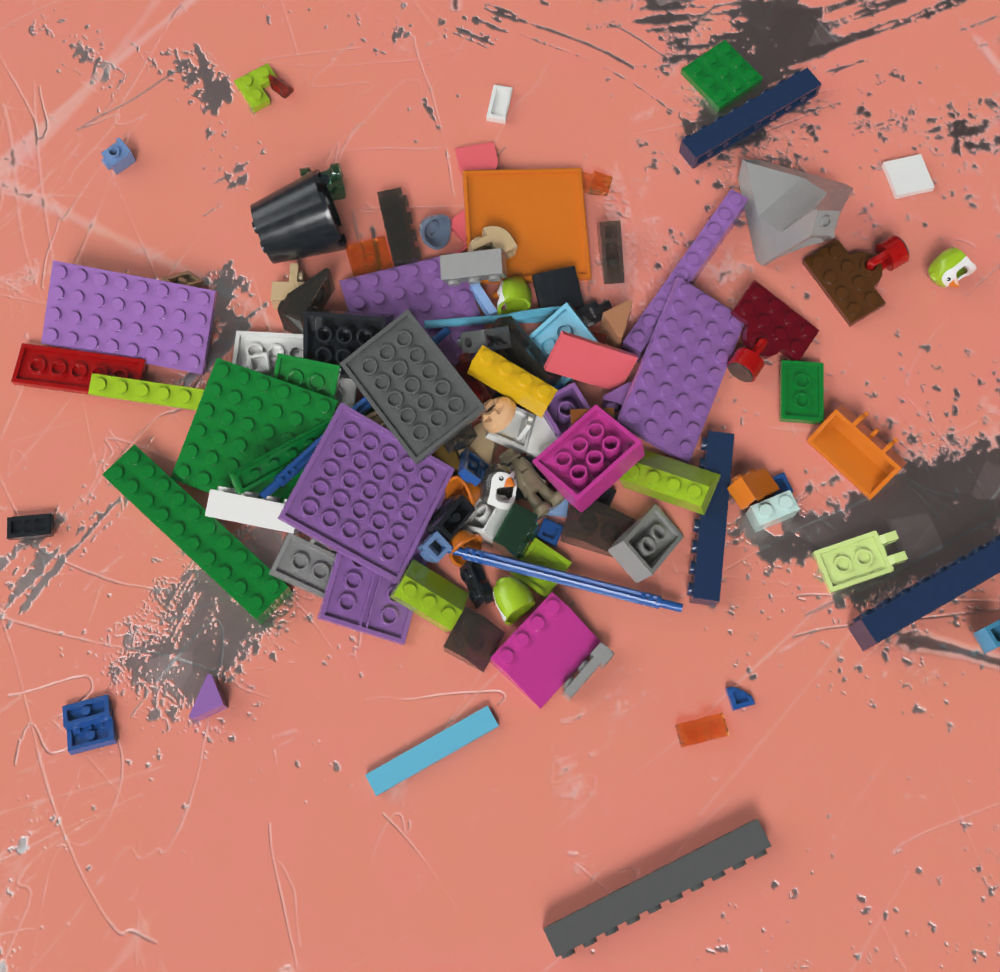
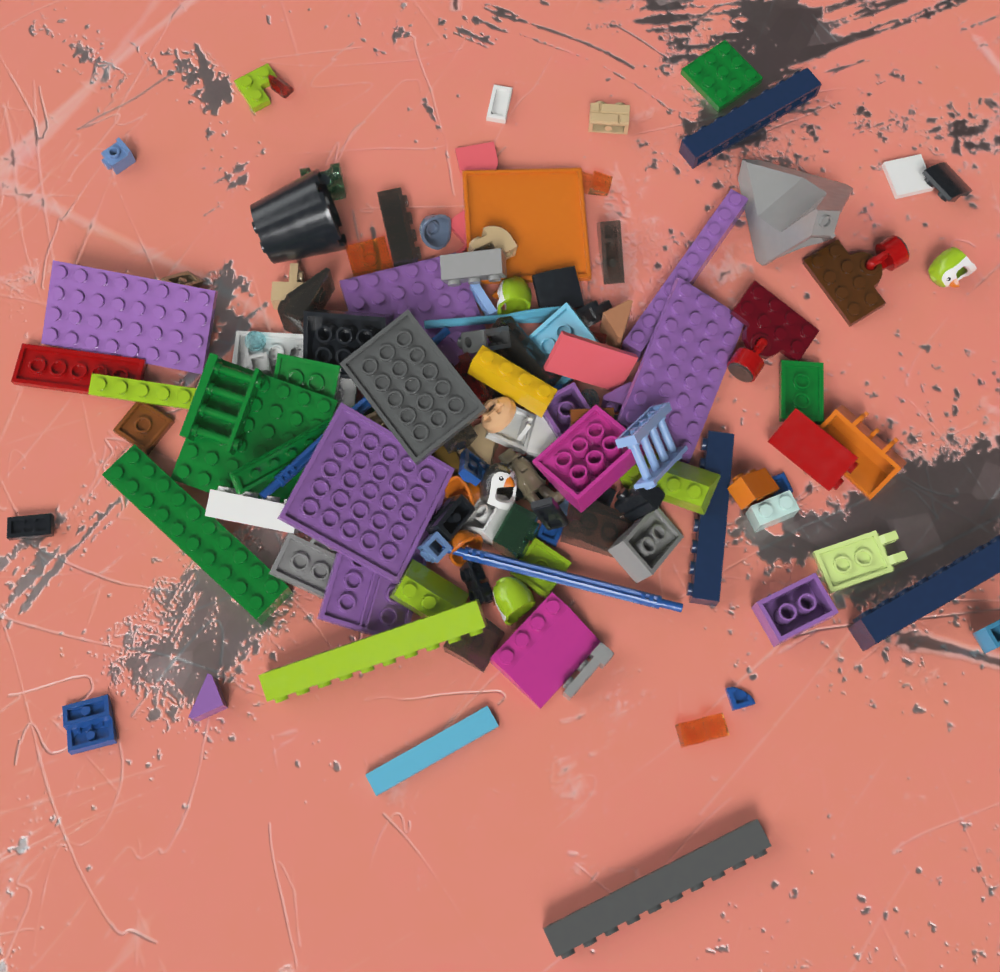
none -> dark orange tile [113,402,175,455]
none -> green fence [179,353,265,455]
none -> clear light blue plate [245,331,266,352]
none -> lime brick [258,599,487,703]
none -> black plate [531,497,569,531]
none -> clear light blue plate [581,389,599,408]
none -> tan brick [588,101,630,135]
none -> black brick [614,481,665,522]
none -> light blue fence [615,402,688,490]
none -> medium lavender brick [751,573,839,647]
none -> red panel [767,408,859,491]
none -> black slope [922,162,973,202]

